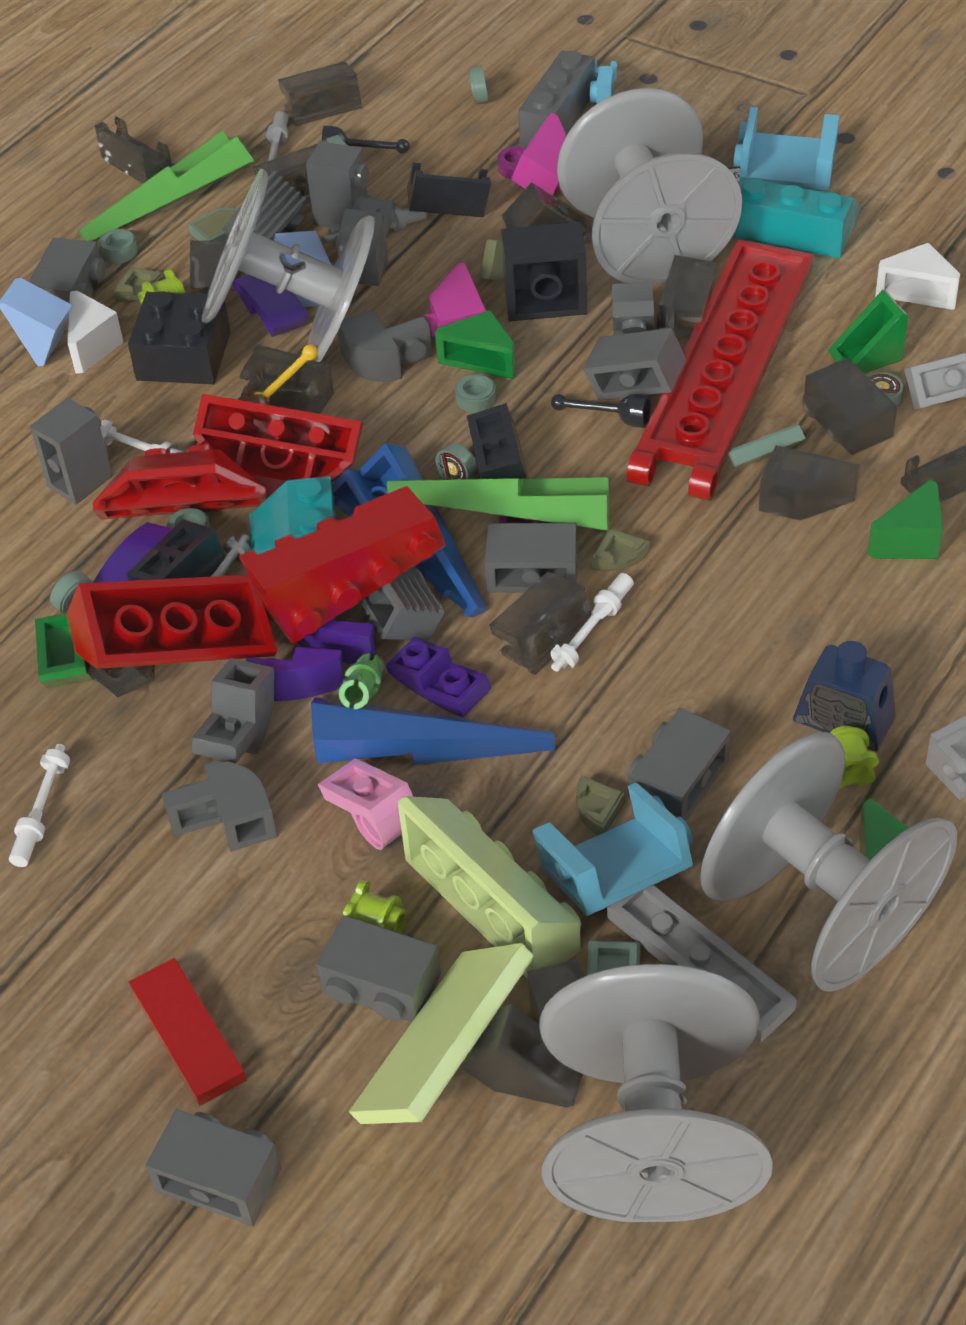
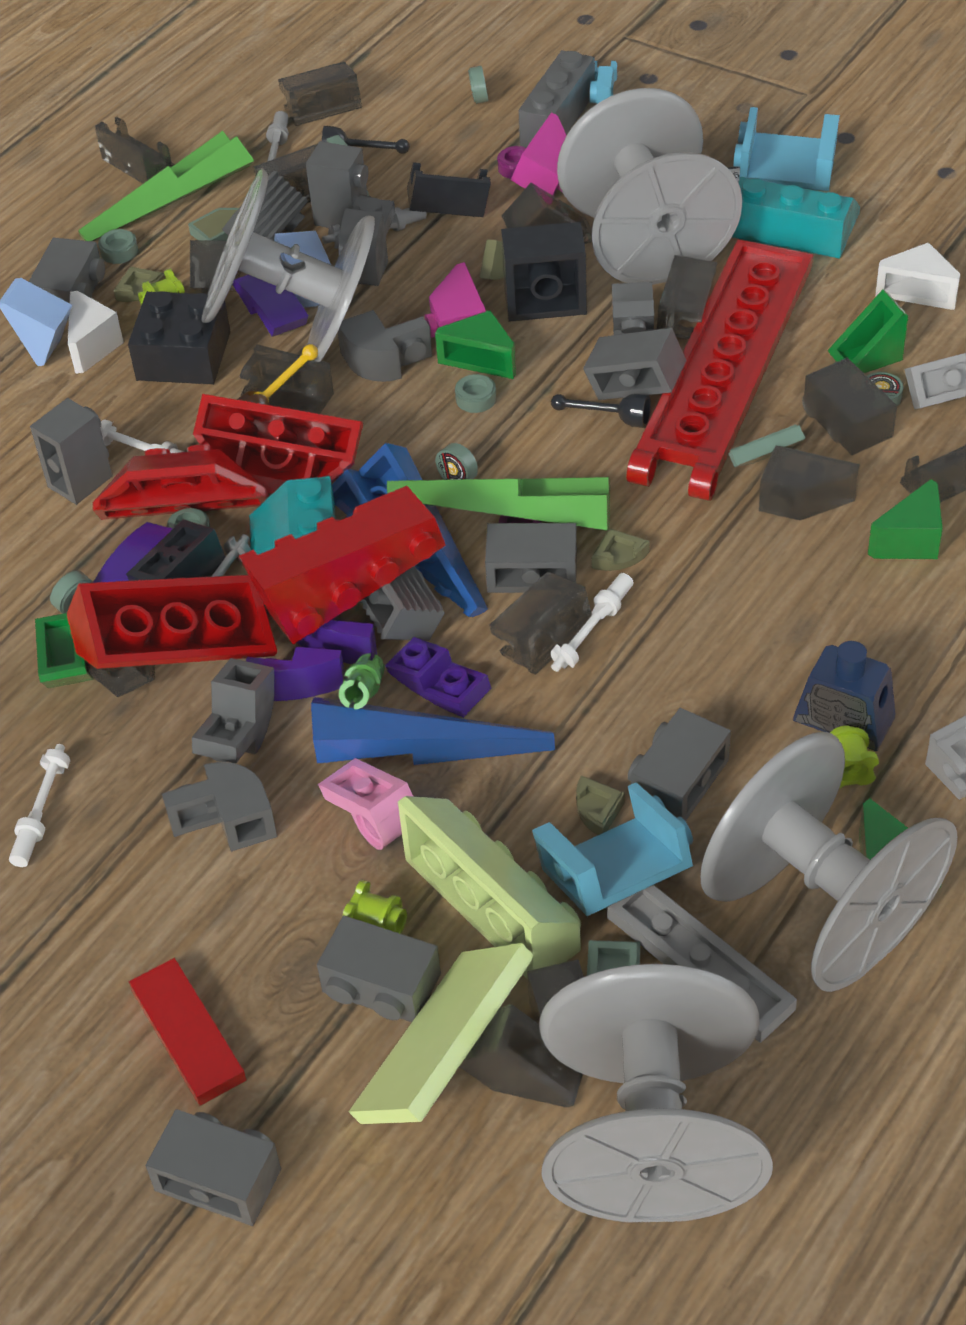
black hinge [467,403,529,479] -> none

